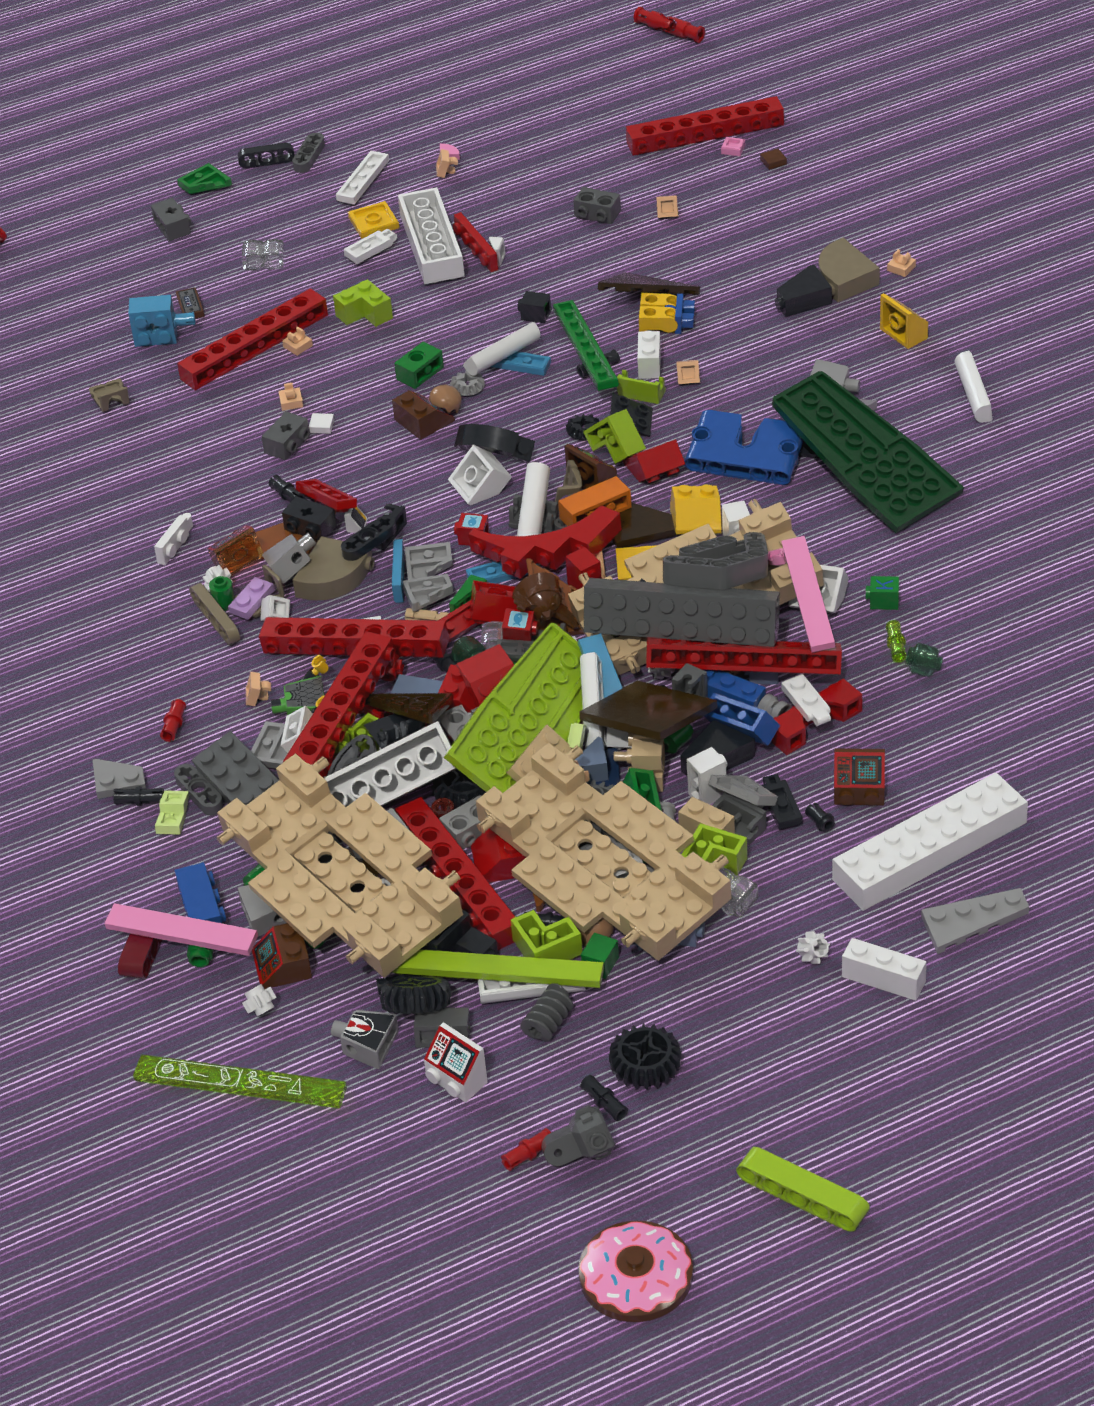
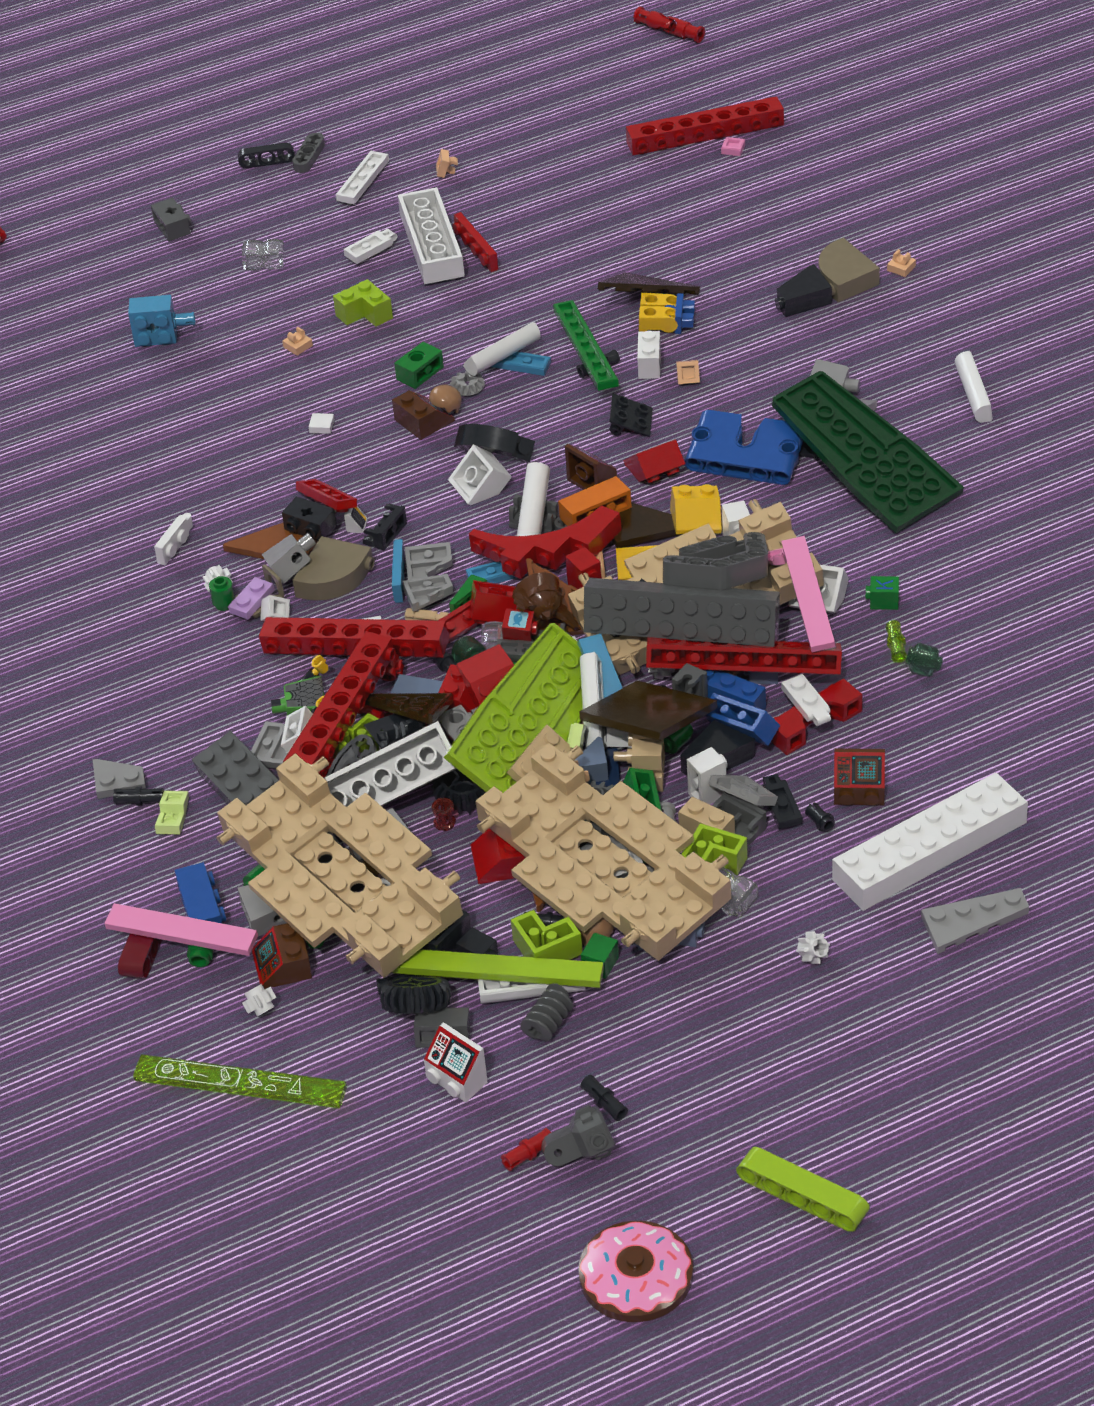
dark tan piece [89,378,130,412] -> none
red pin [160,699,186,742] -> none
dark grey beam [174,764,223,815] -> none
tile [176,287,205,319] -> none
green wing [177,163,232,194] -> none
red brick [177,288,328,391] -> none
dark tan beam [189,583,240,645] -> none
clear orange slope [207,525,263,576] -> none
light nougat tile [245,672,271,706] -> none
dark grey brick [261,411,310,460] -> none
black pin [268,475,306,502] -> none
light nougat tile [278,383,303,411] -> none
torso [331,1010,399,1069] -> none
black beam [341,516,396,561] -> none
yellow tile [348,201,399,239] -> none
red brick [395,797,515,950] -> none
light grey brick [439,795,482,849] -> none
bright pink tile [440,144,460,160] -> none
red brick [454,513,490,546] -> none
white slope [489,237,506,266] -> none
black brick [518,291,551,323] -> none
dark tan piece [554,460,582,511] -> none
black gear [566,414,599,440] -> none
dark grey brick [573,187,621,224] -> none
lime brick [583,409,646,464] -> none
black gear [609,1023,682,1091] -> none
lime hinge [617,370,666,404] -> none
light nougat tile [656,195,678,218] -> none
light grey wheel [758,694,791,718] -> none
reddish brown tile [760,149,787,170] -> none
white brick [842,938,926,1000] -> none
yellow slope [880,293,928,349] -> none

